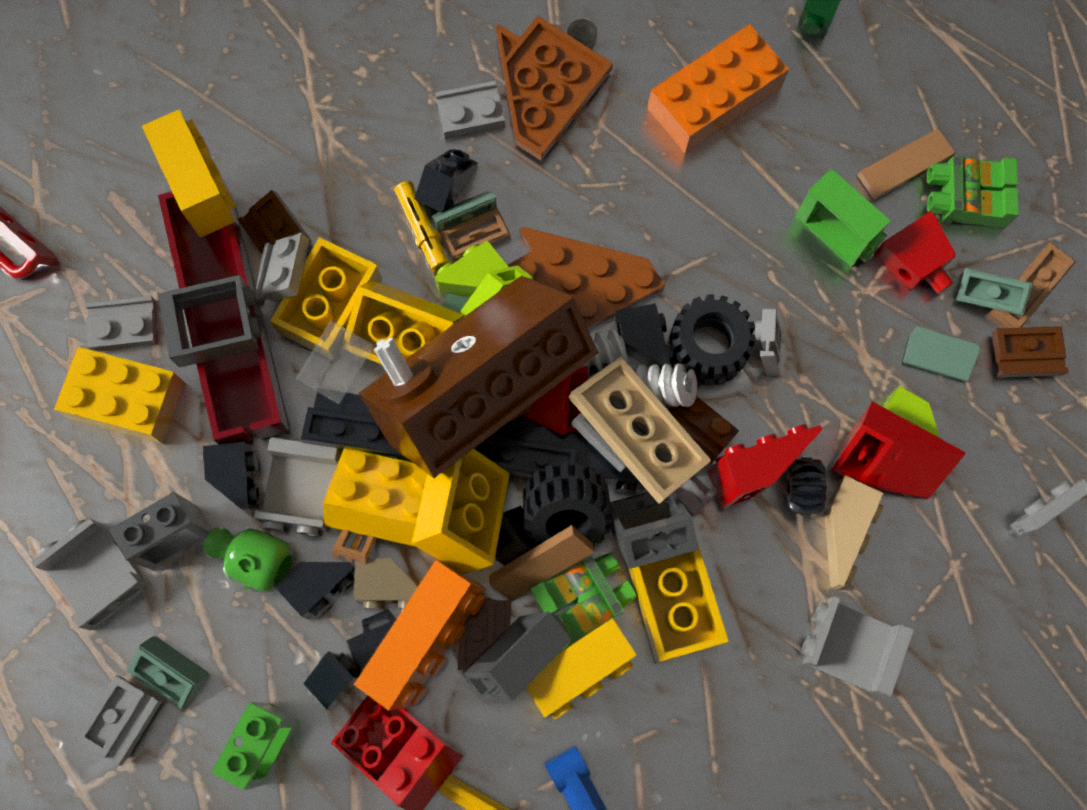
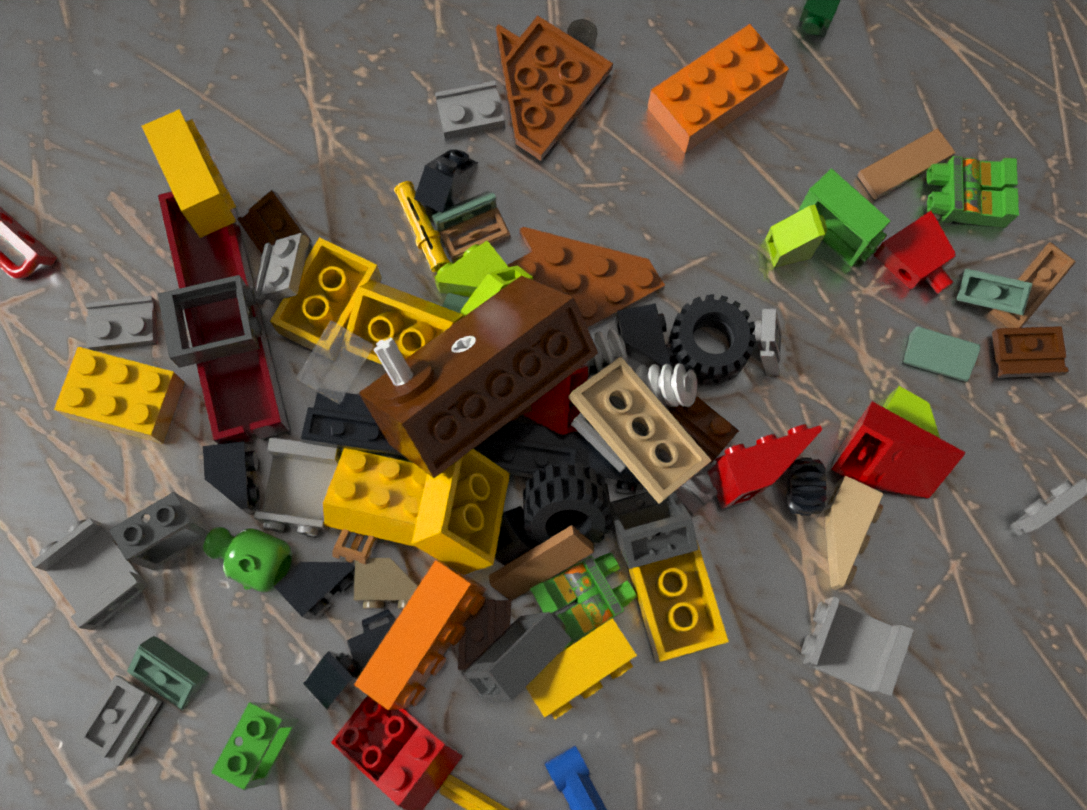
none -> lime slope [765,205,827,268]

